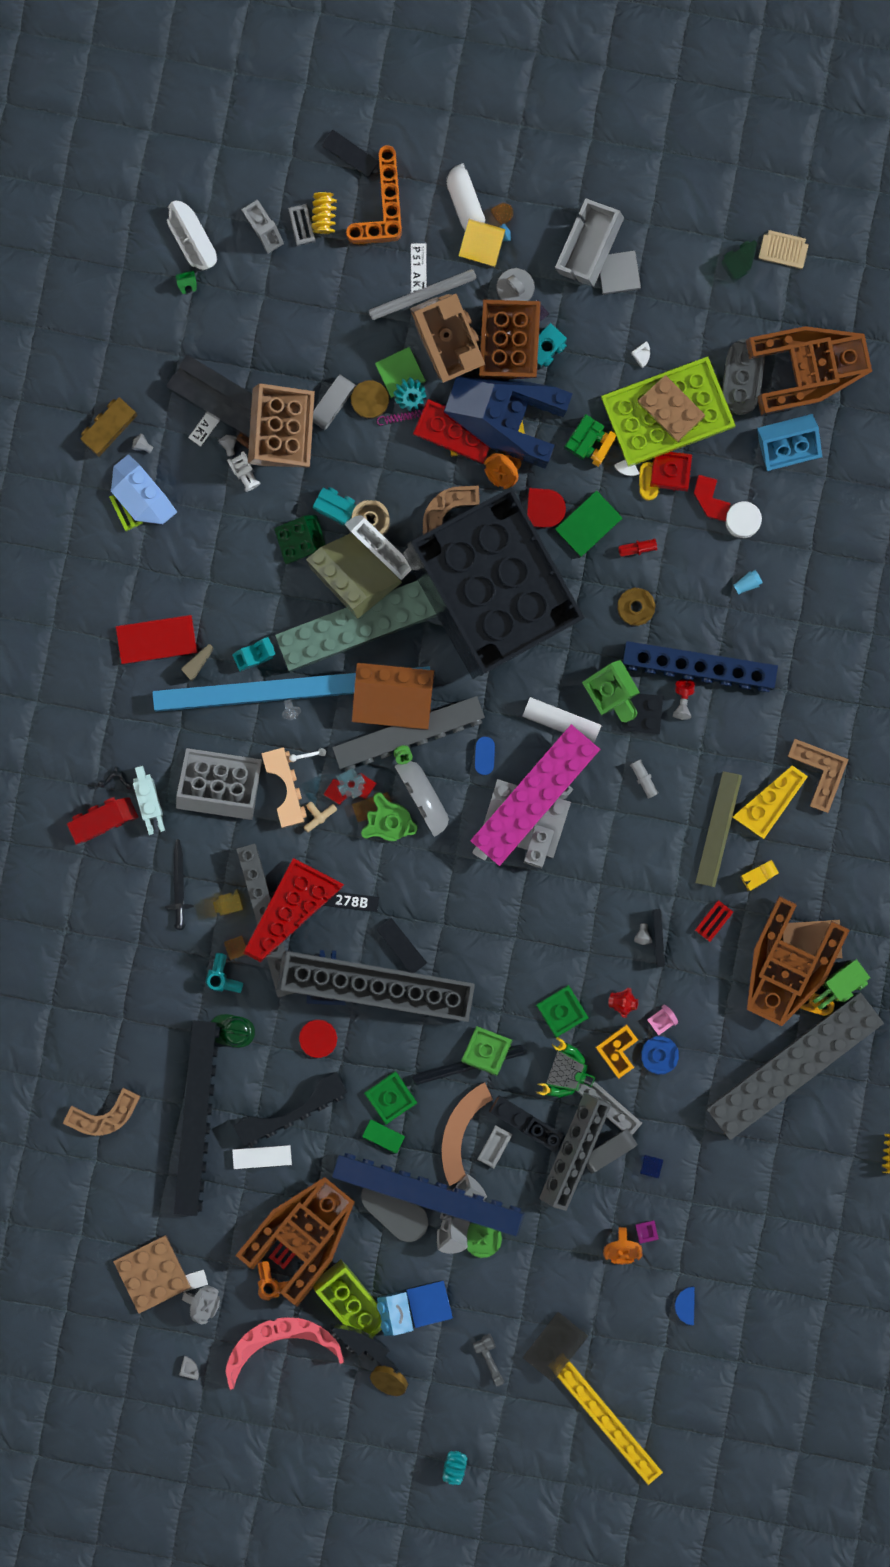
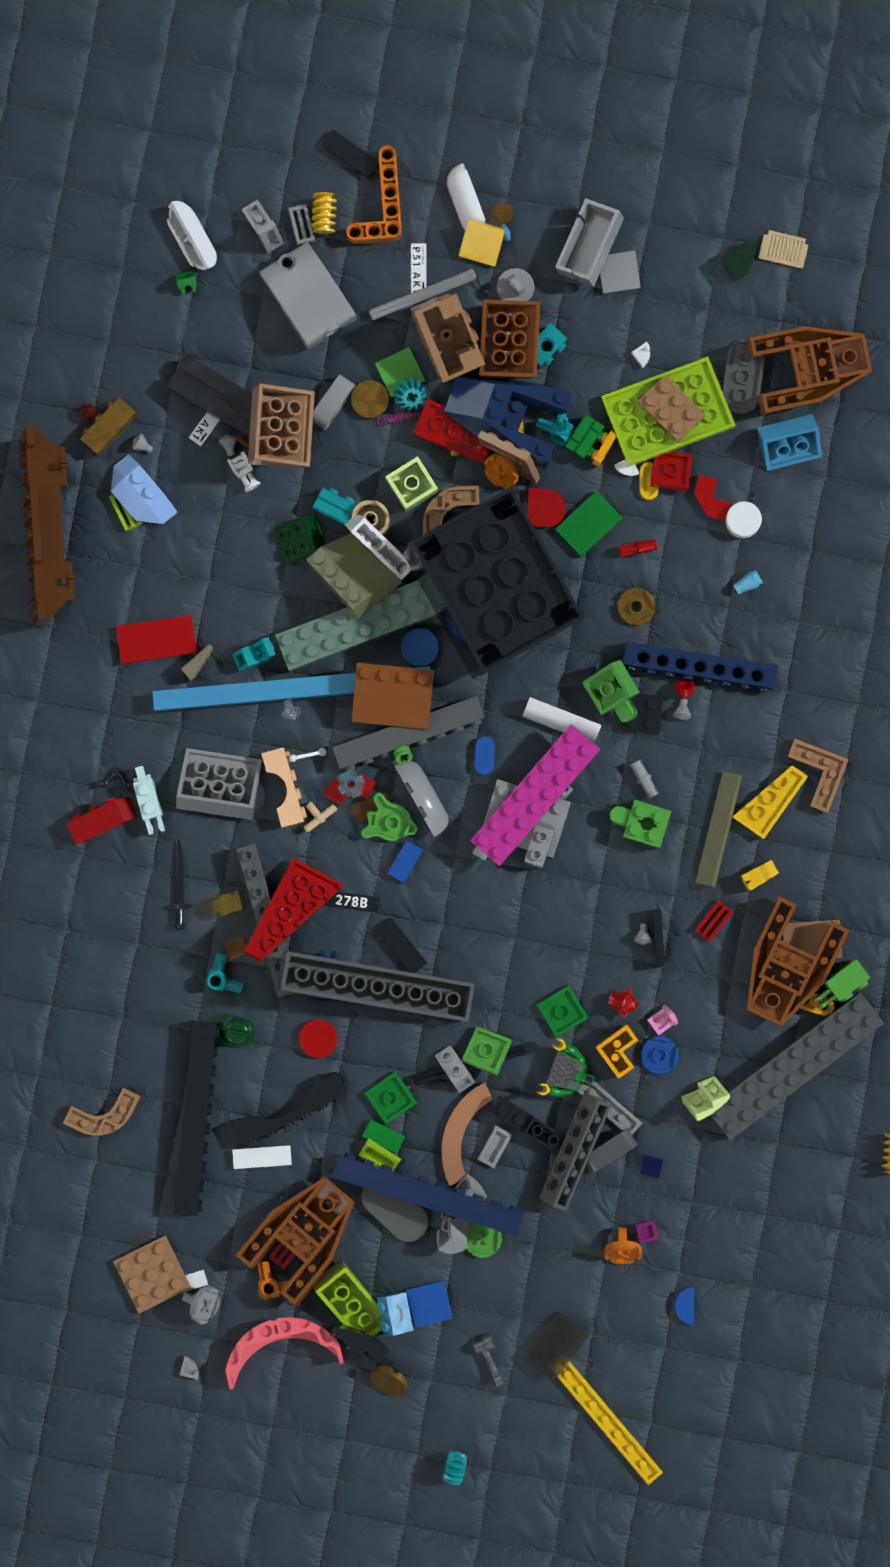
none -> reddish brown piece [19,425,76,628]
none -> clear red plate [81,403,98,422]
none -> light grey panel [259,242,357,350]
none -> lime tile [358,1139,401,1171]
none -> yellowish green brick [385,456,438,512]
none -> blue tile [388,840,423,883]
none -> blue tile [401,628,439,667]
none -> light grey bracket [435,1046,475,1093]
none -> medium nougat plate [478,431,540,484]
none -> teal axle [536,413,575,446]
none -> bright green brick [610,800,672,849]
none -> yellowish green slope [681,1076,730,1121]

